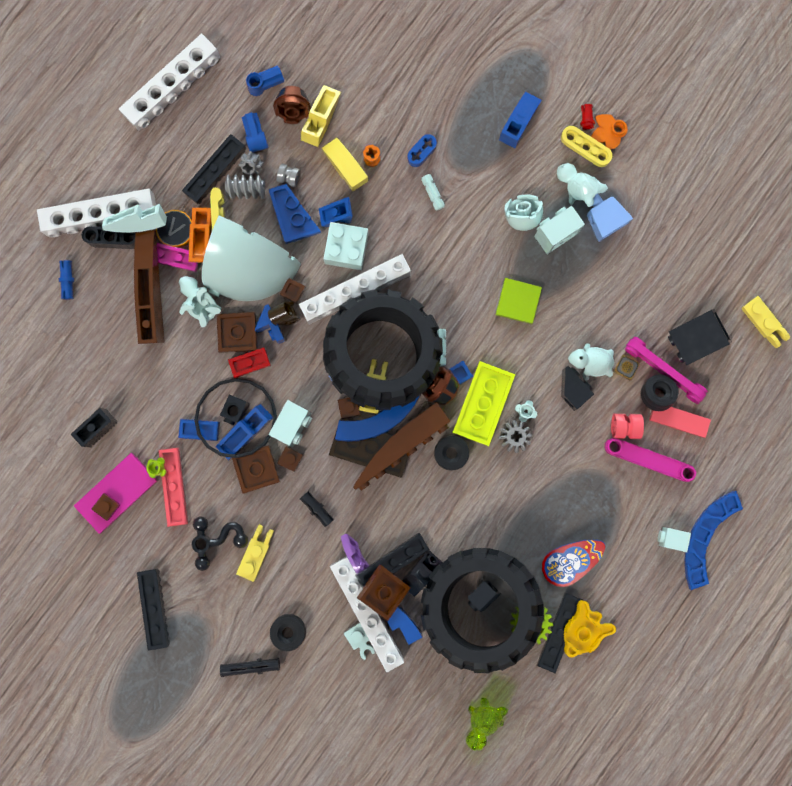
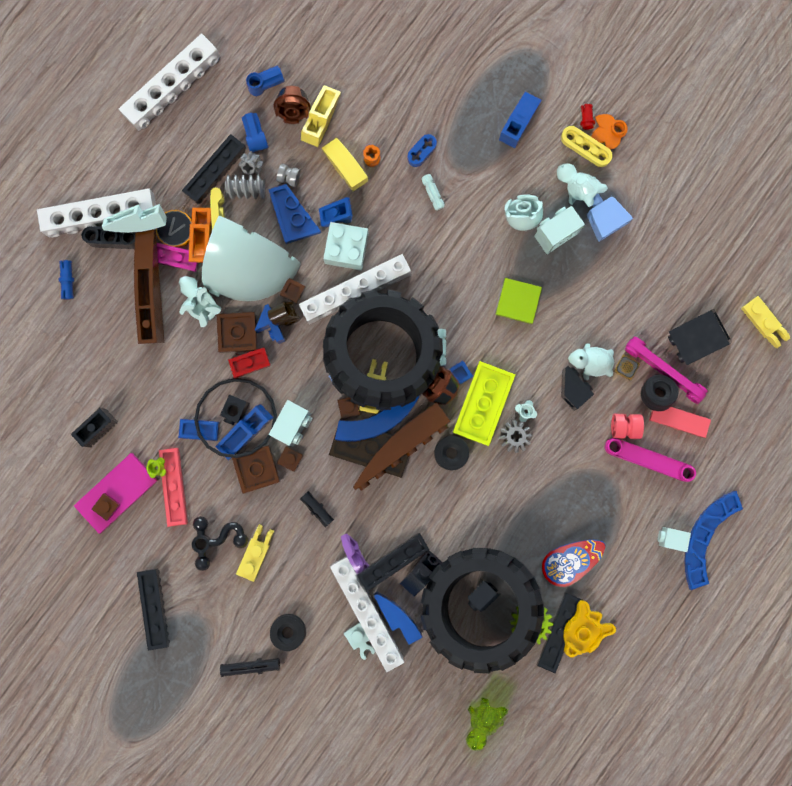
reddish brown plate [357,565,410,621] -> none

